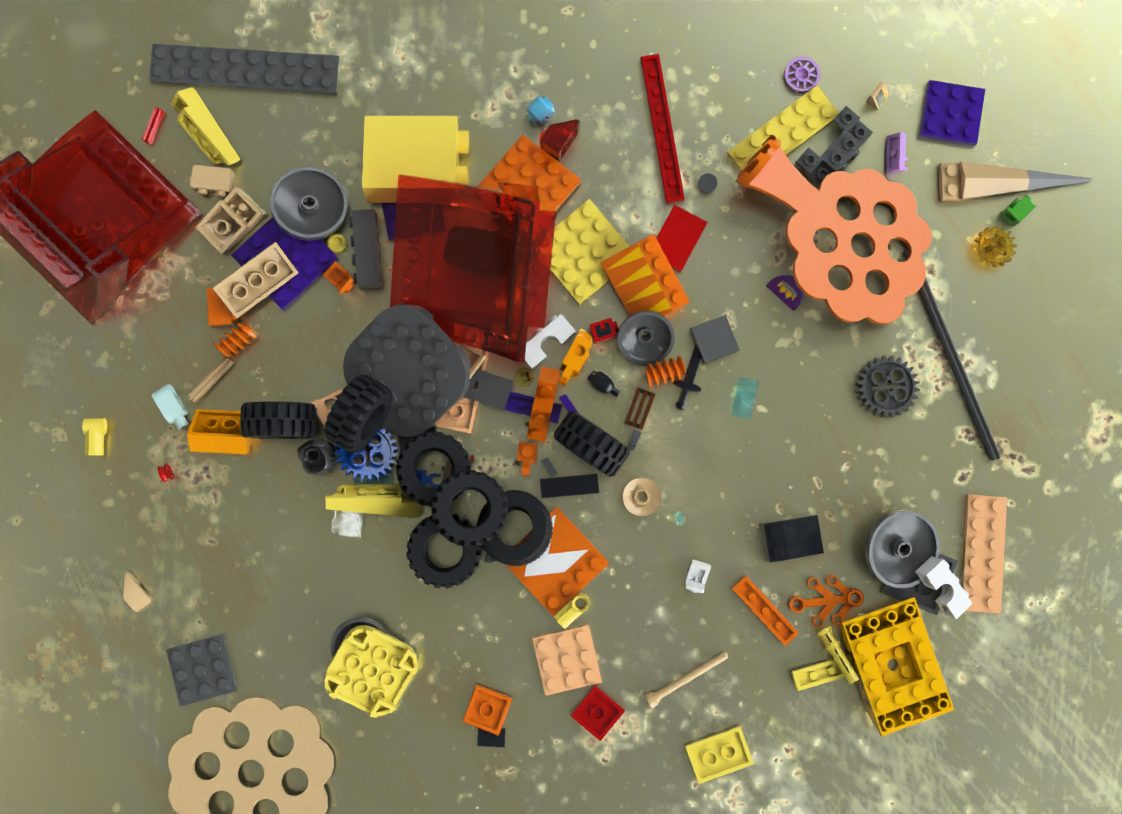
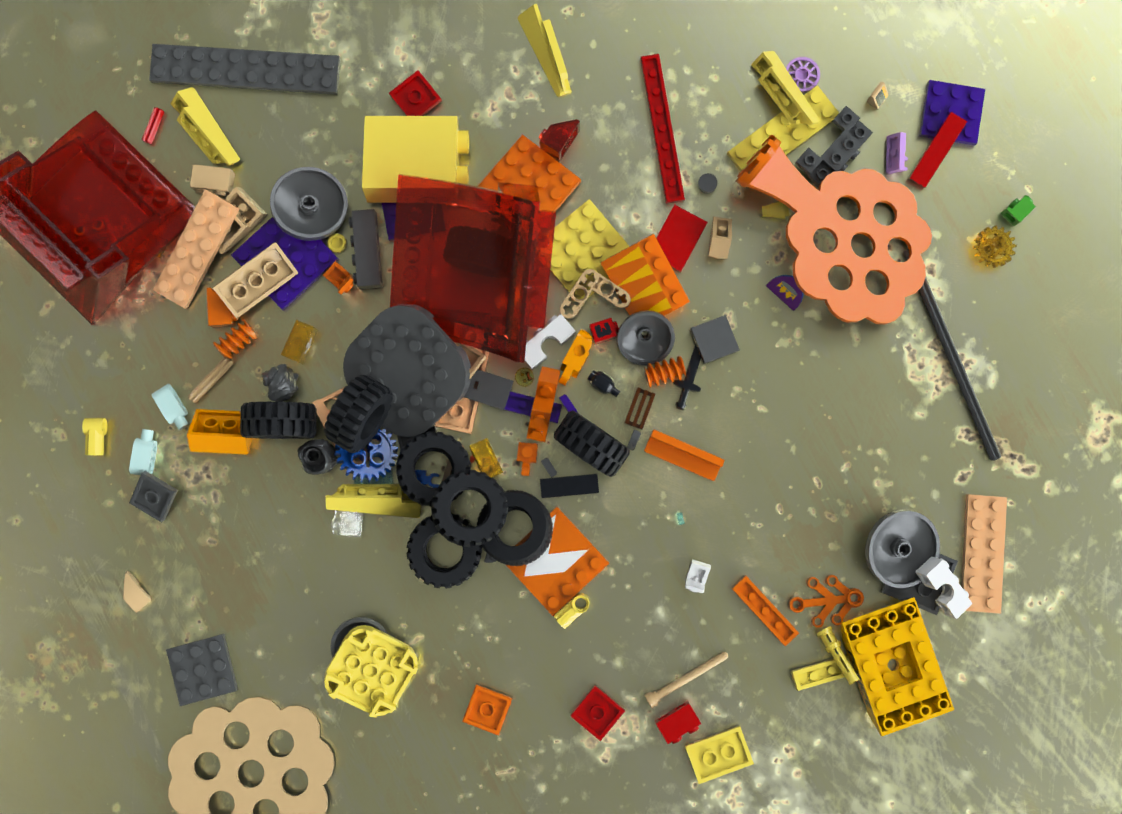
red bush [157,463,174,482] -> none
black piece [477,728,505,747] -> none
medium azure head [527,96,555,124] -> none
light nougat plate [532,624,602,696] -> none
tan dish [623,478,661,516] -> none
clear light blue tile [731,377,759,419] -> none
black slope [760,515,824,562] -> none
dark grey gear [856,355,920,417] -> none
tan plate [938,162,1092,201] -> none
none -> light aqua piece [129,429,157,475]
none -> dark grey tile [129,471,178,523]
none -> light nougat plate [153,189,240,309]
none -> dark grey hair [261,364,298,402]
none -> clear yellow brick [281,320,318,365]
none -> red plate [389,70,442,116]
none -> clear yellow tile [469,438,503,478]
none -> light yellow wedge [518,4,572,97]
none -> tan beam [560,269,631,319]
none -> orange panel [644,430,725,481]
none -> red brick [654,700,701,744]
none -> tan slope [708,216,732,259]
none -> light yellow wedge [751,51,820,125]
none -> light yellow cone [762,201,790,219]
none -> red tile [909,112,967,188]

